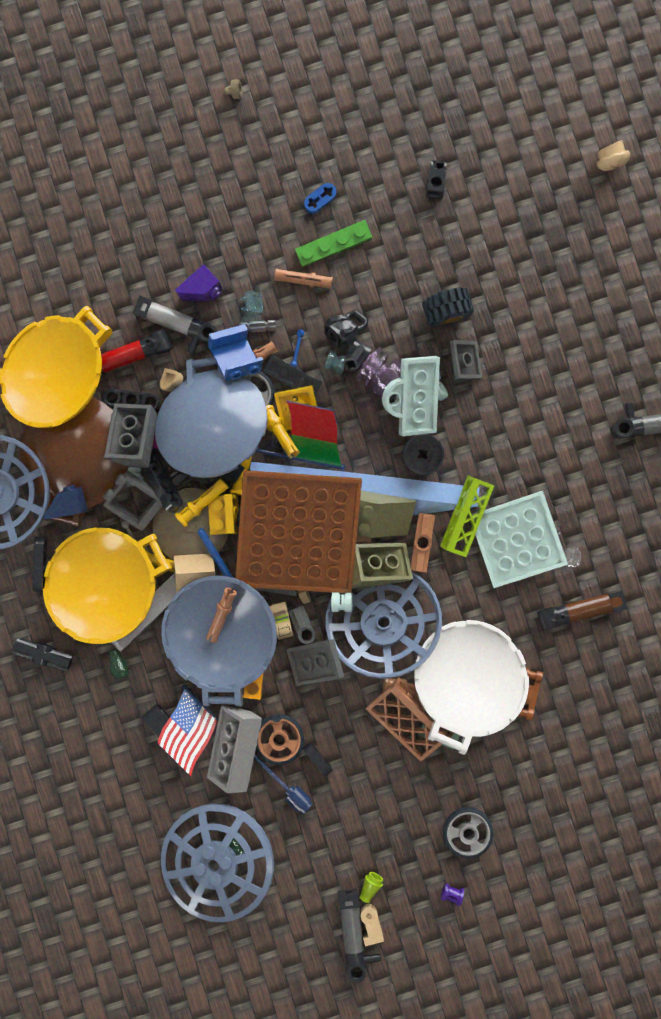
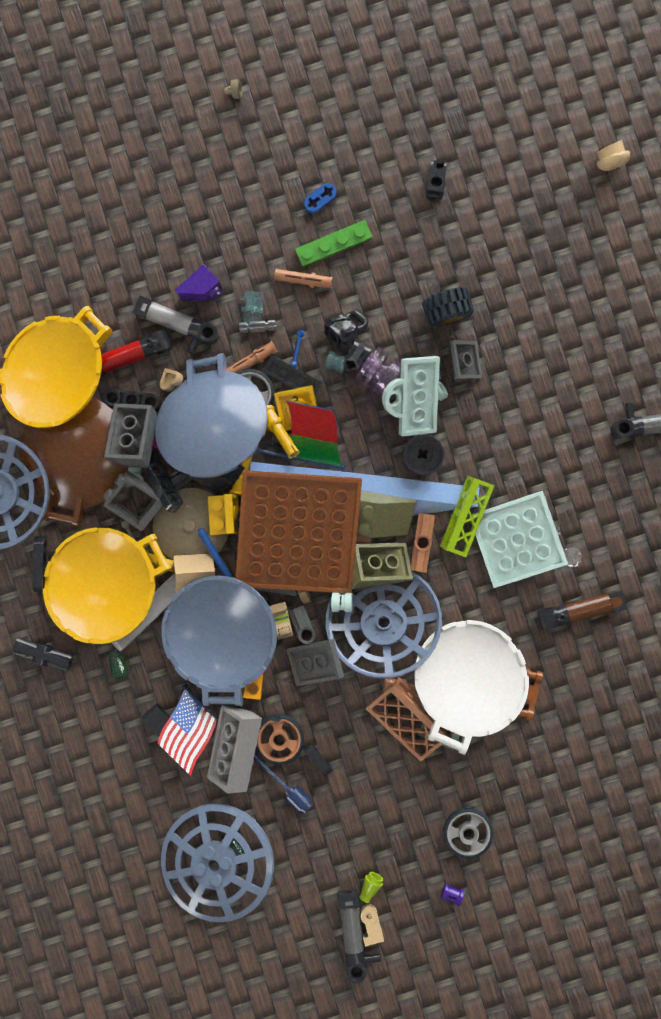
dark blue slope [44,485,87,520] -> none
yellow pin [175,478,229,527] -> none
nougat pin [206,588,237,643] -> none
blue panel [208,324,263,381] -> none

